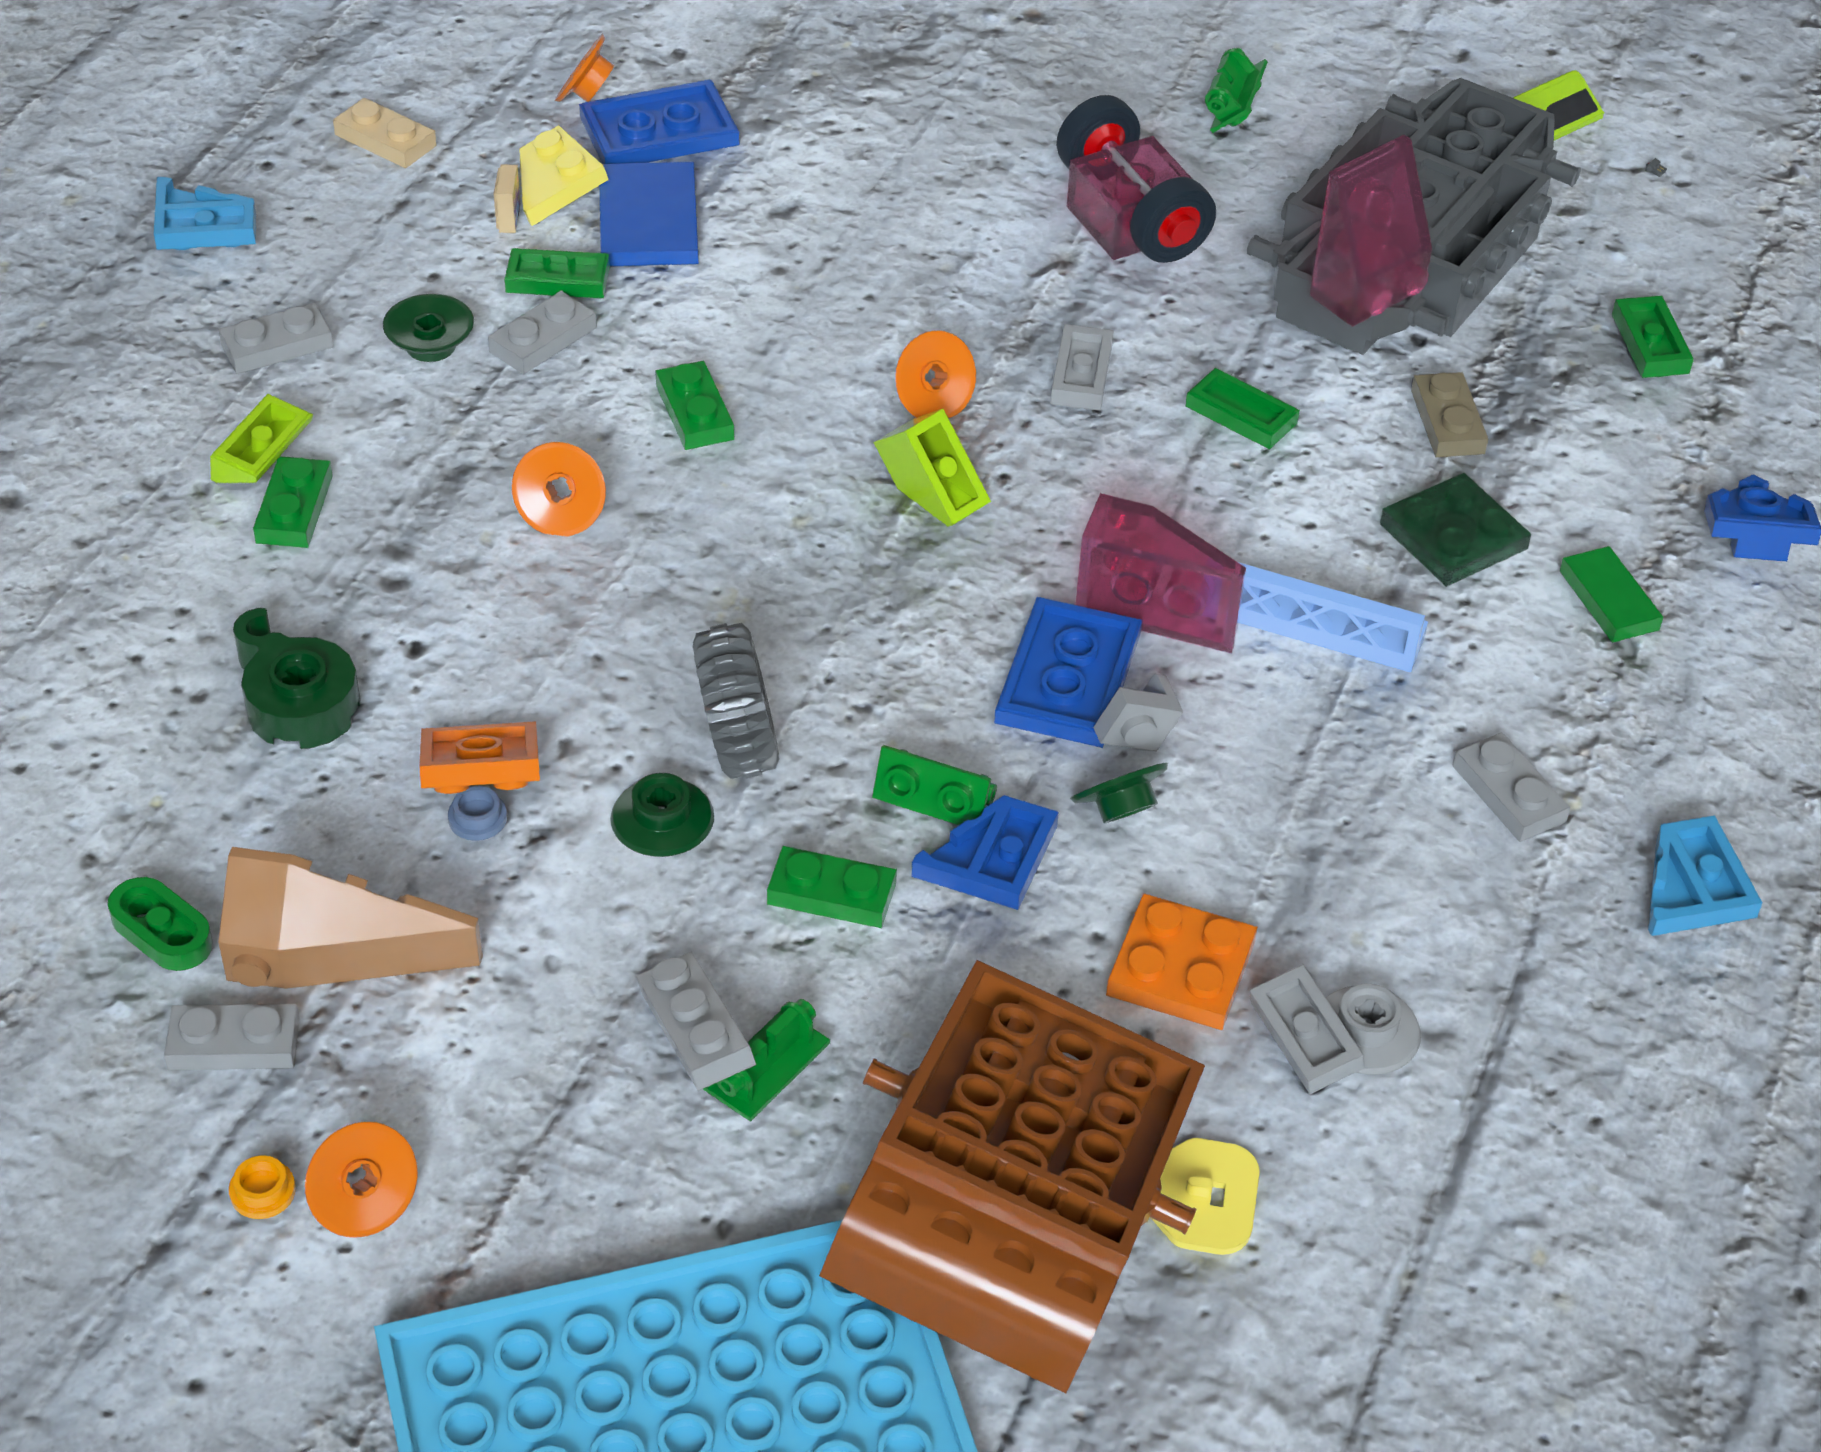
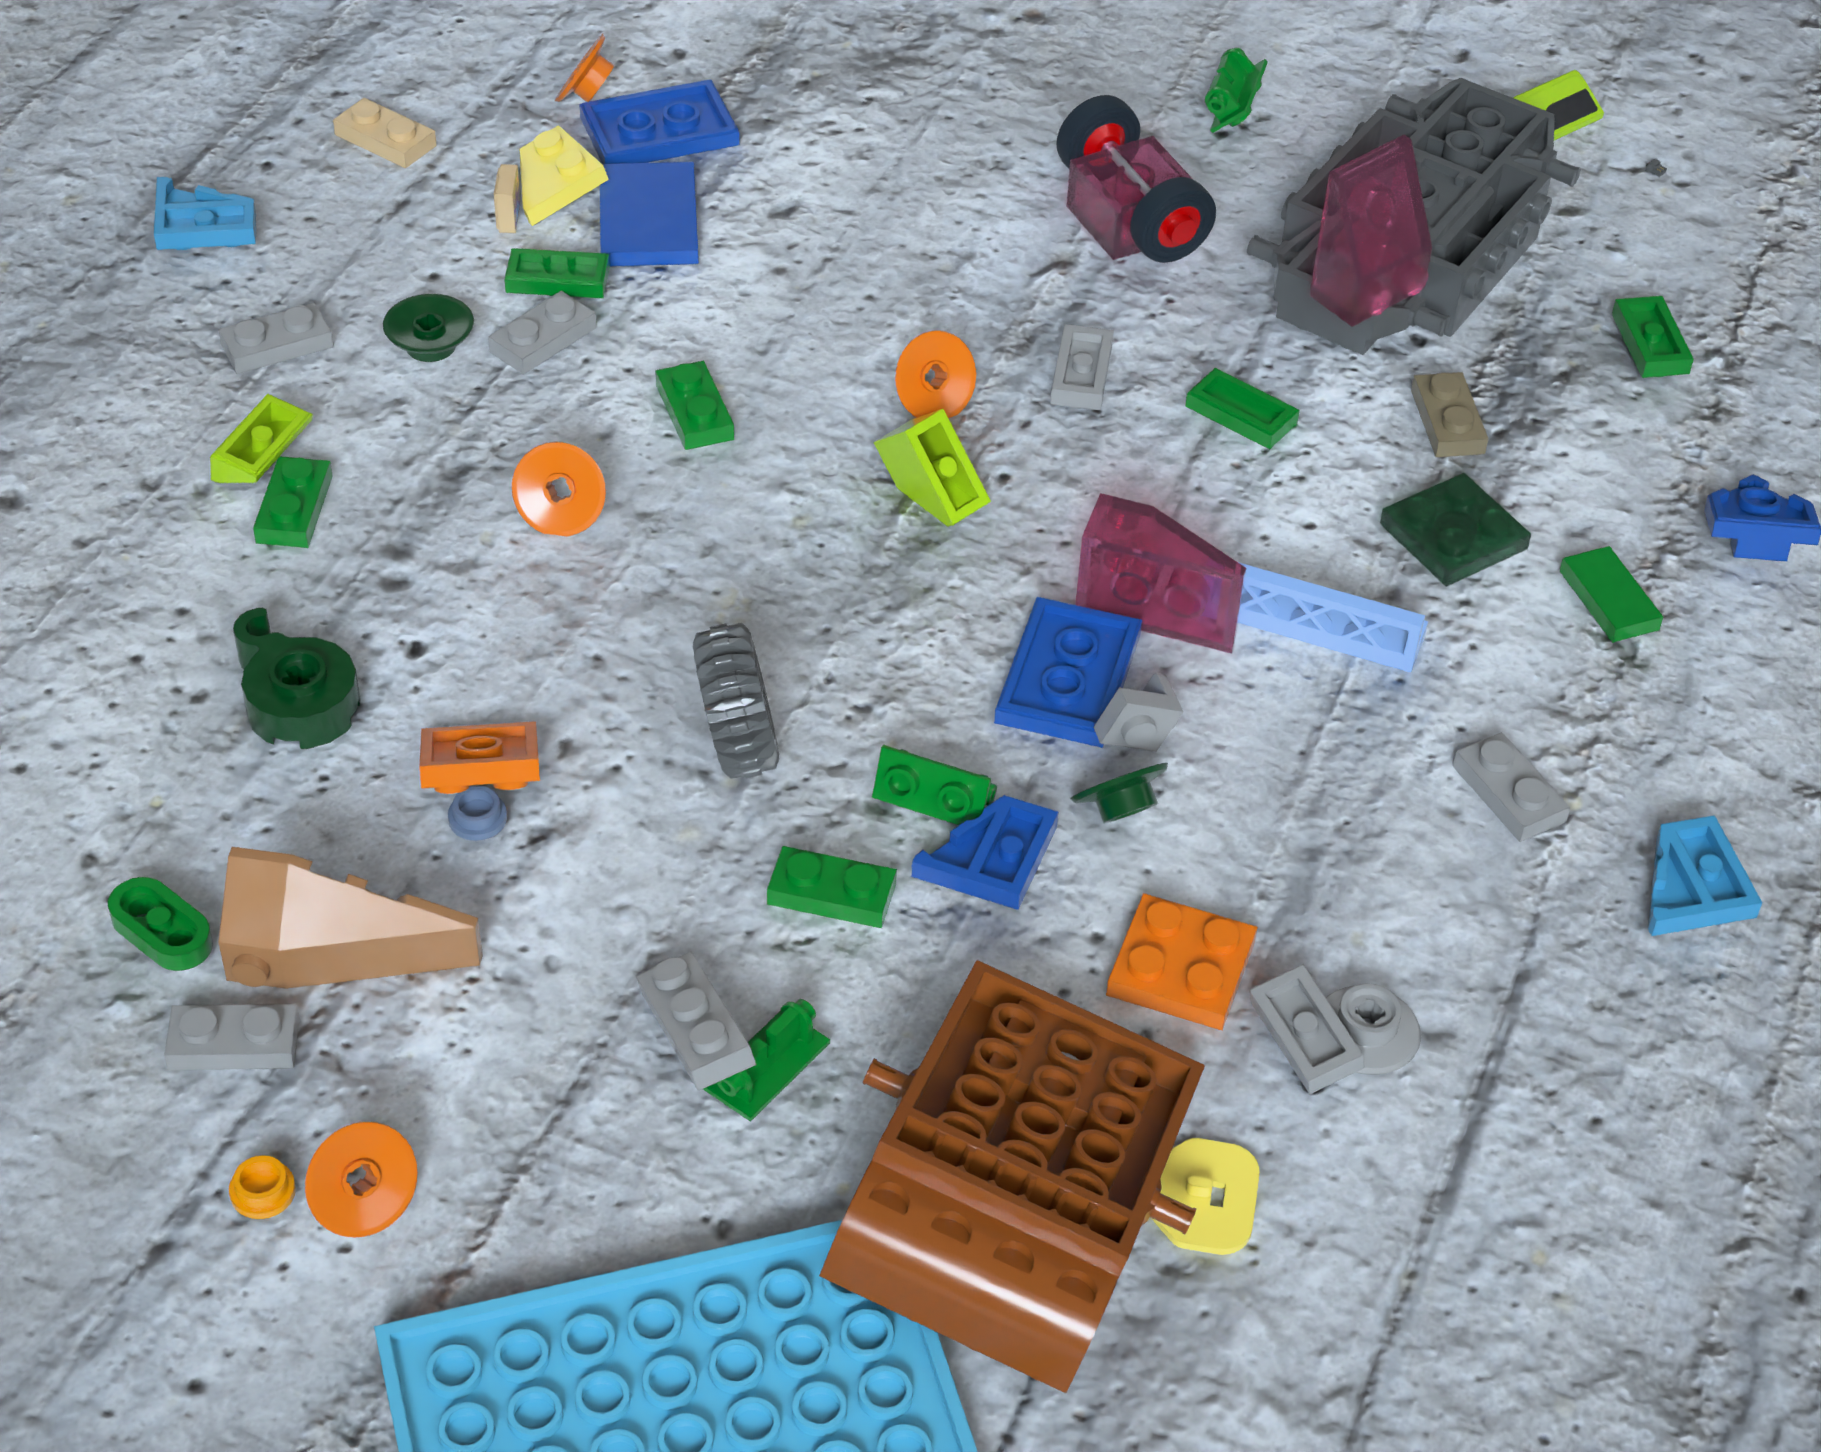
dark green piece [610,773,714,857] -> none

